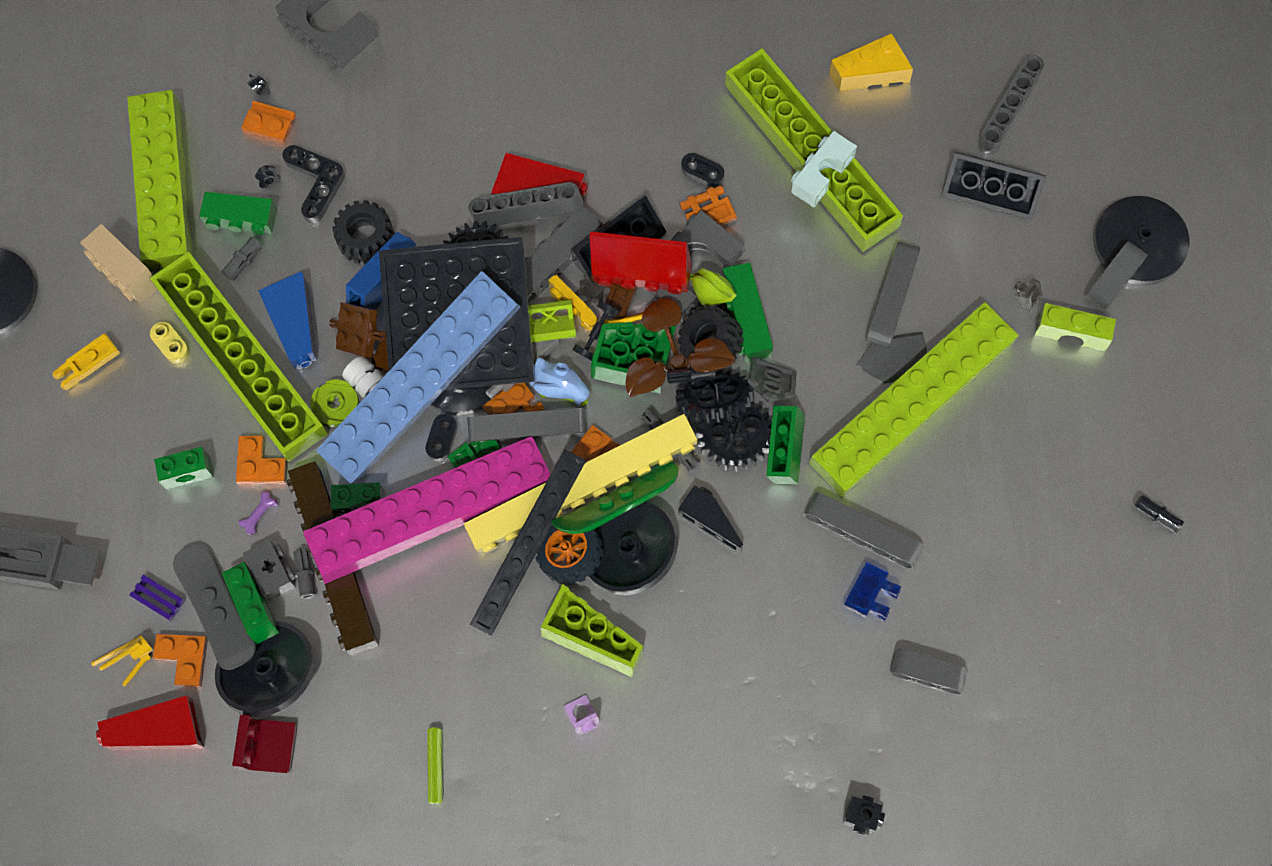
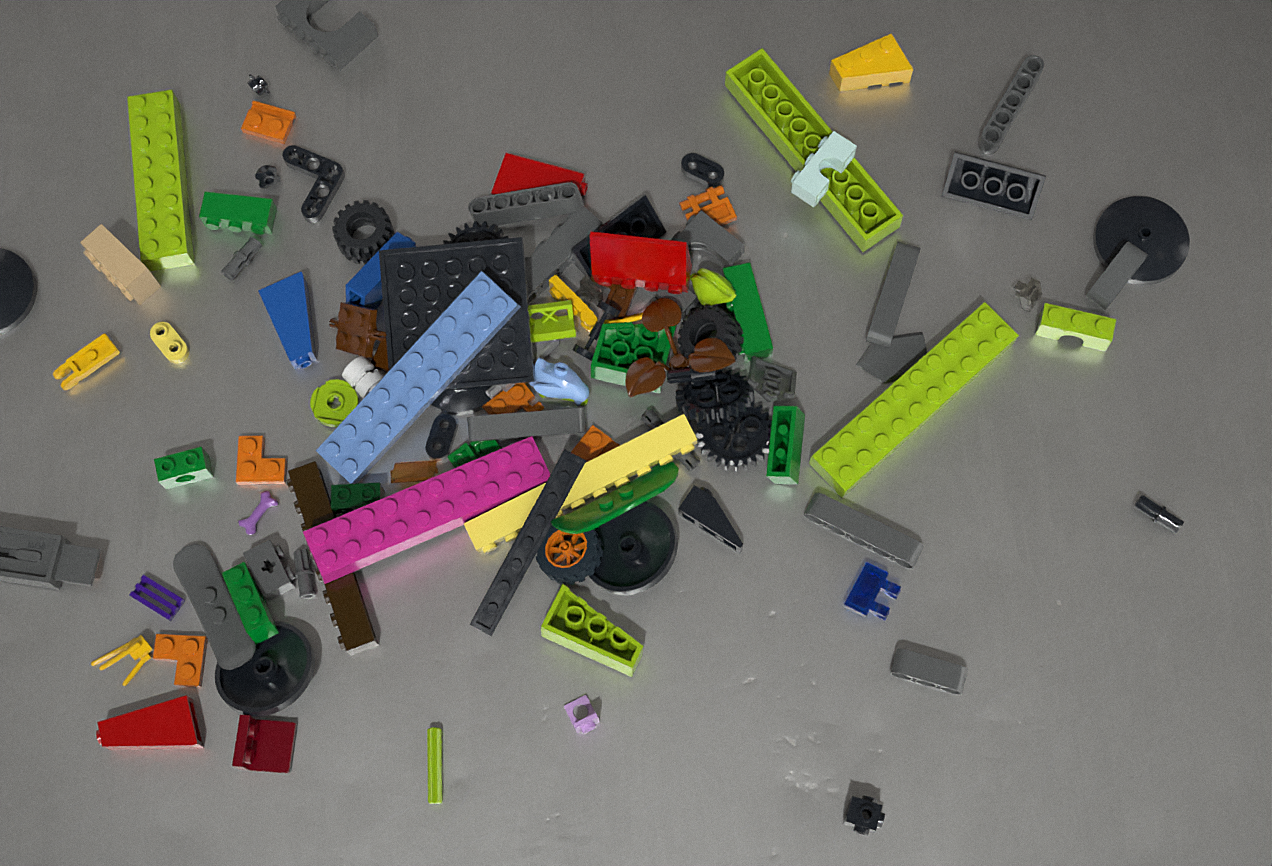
lime brick [150,251,328,462] -> none
none -> clear orange piece [390,460,438,483]

